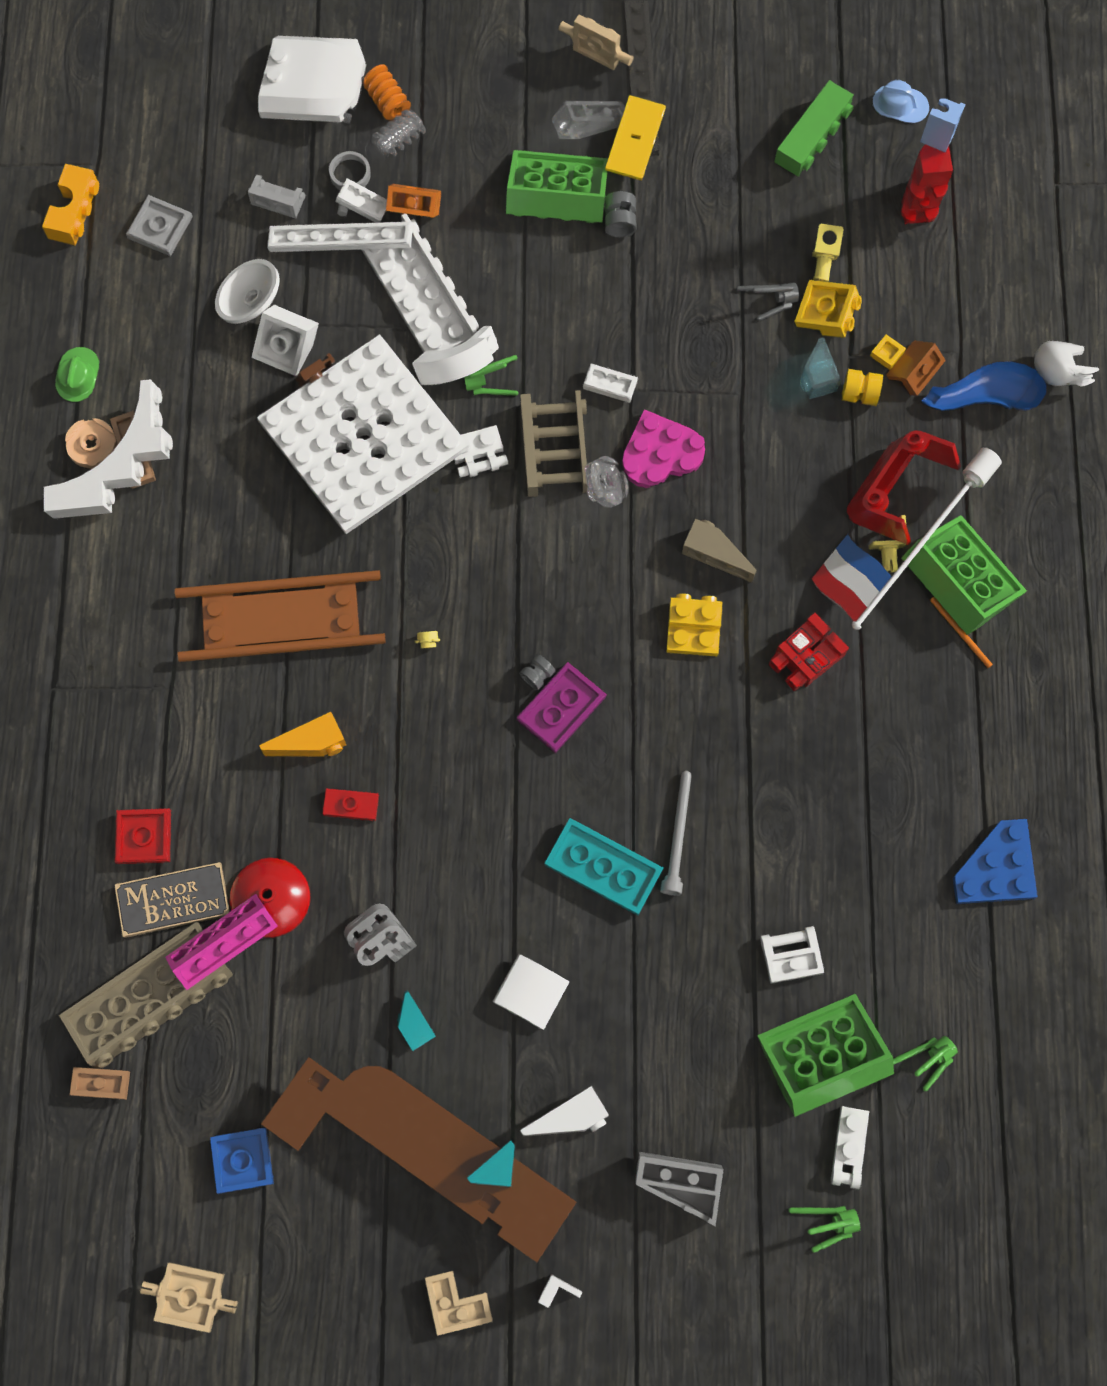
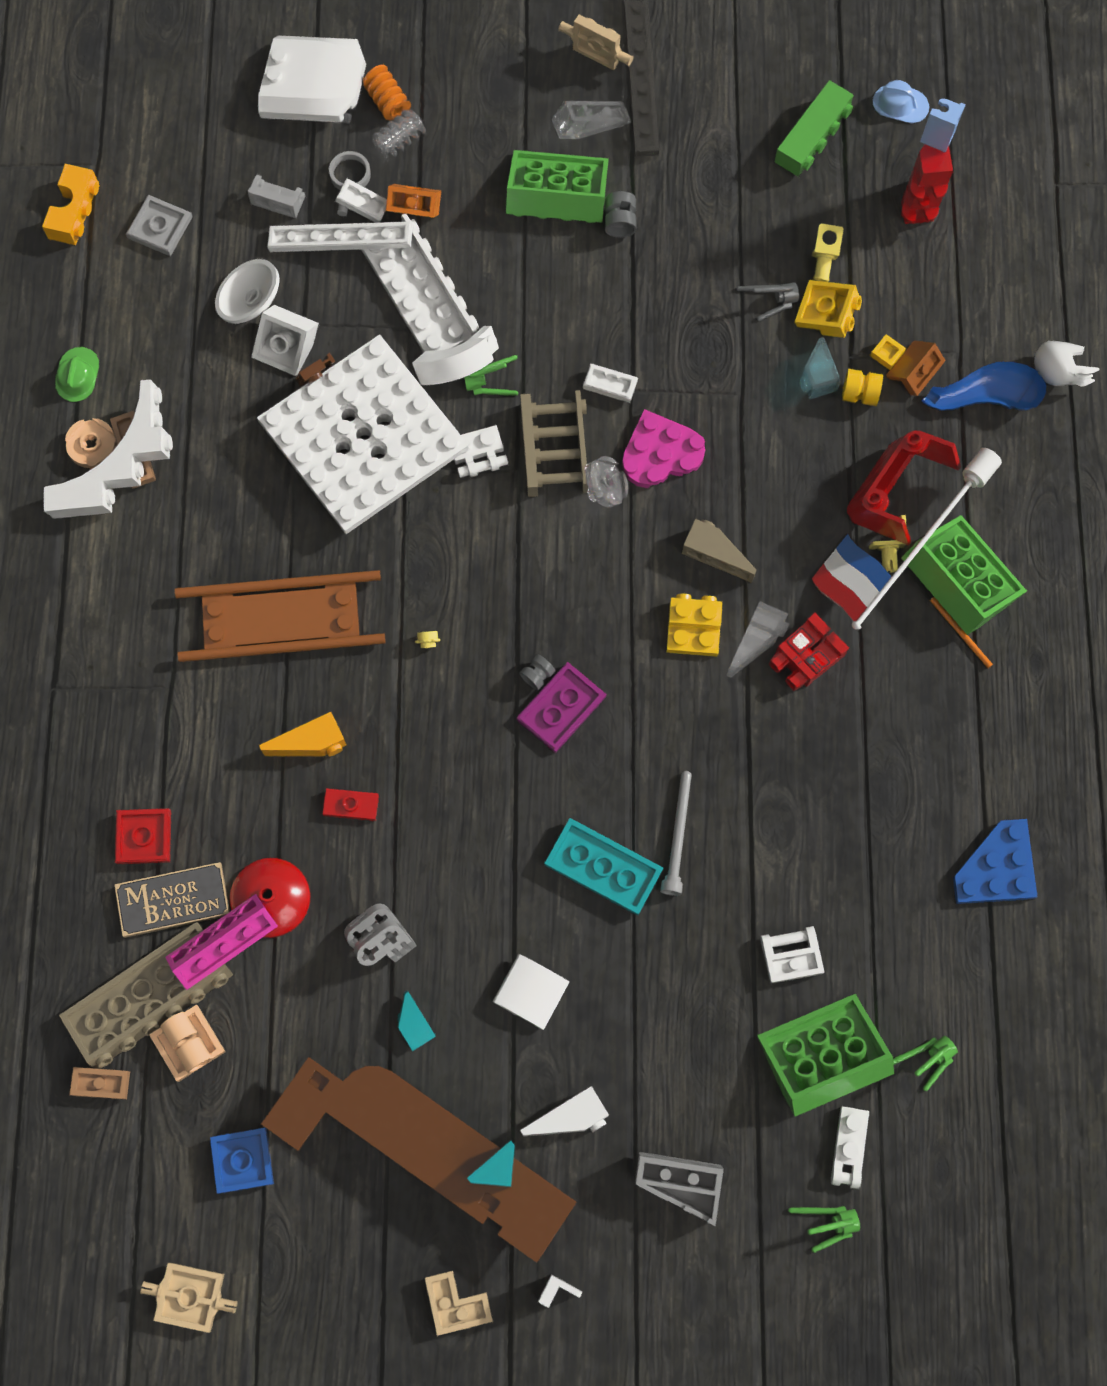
yellow piece [605,95,666,181] -> none
none -> light nougat plate [149,1005,225,1082]
none -> clear slope [727,602,789,678]

